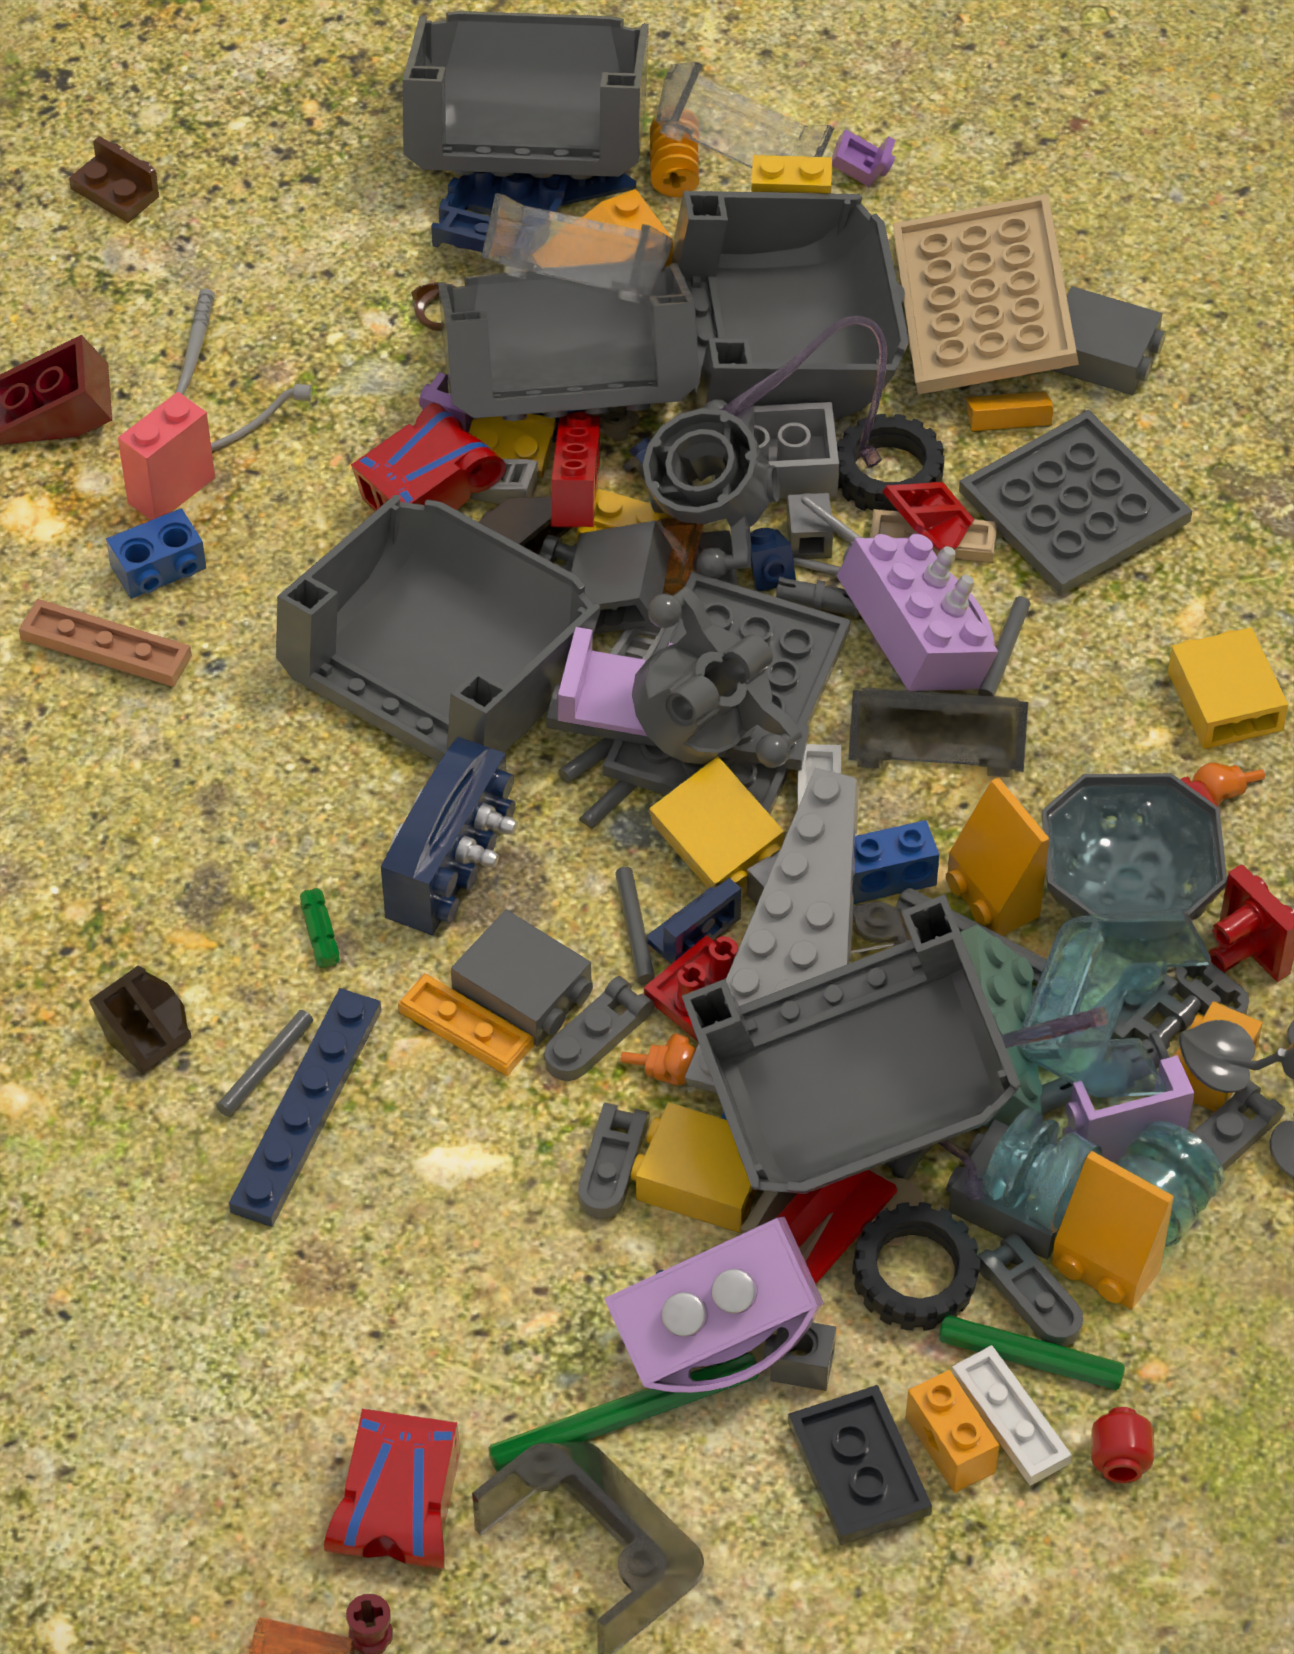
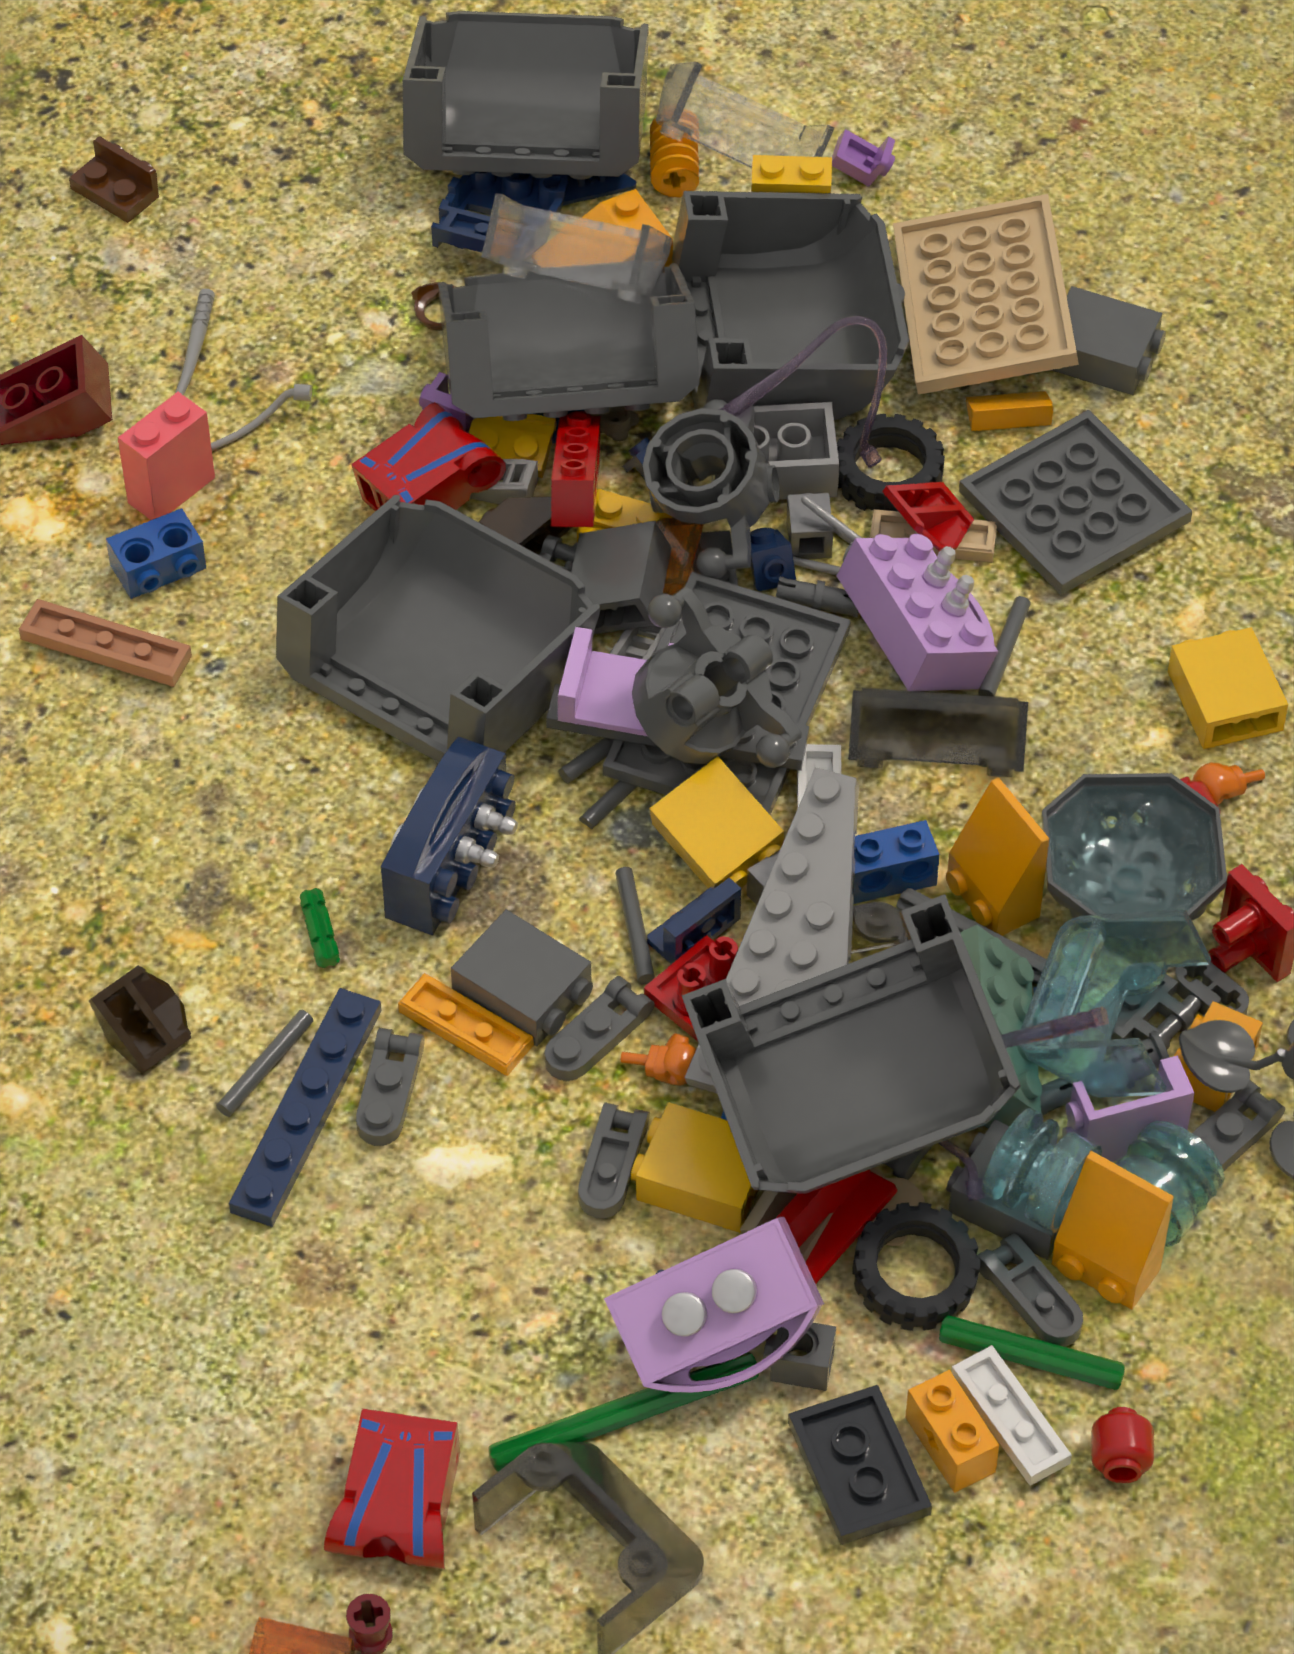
none -> dark grey plate [356,1028,425,1146]

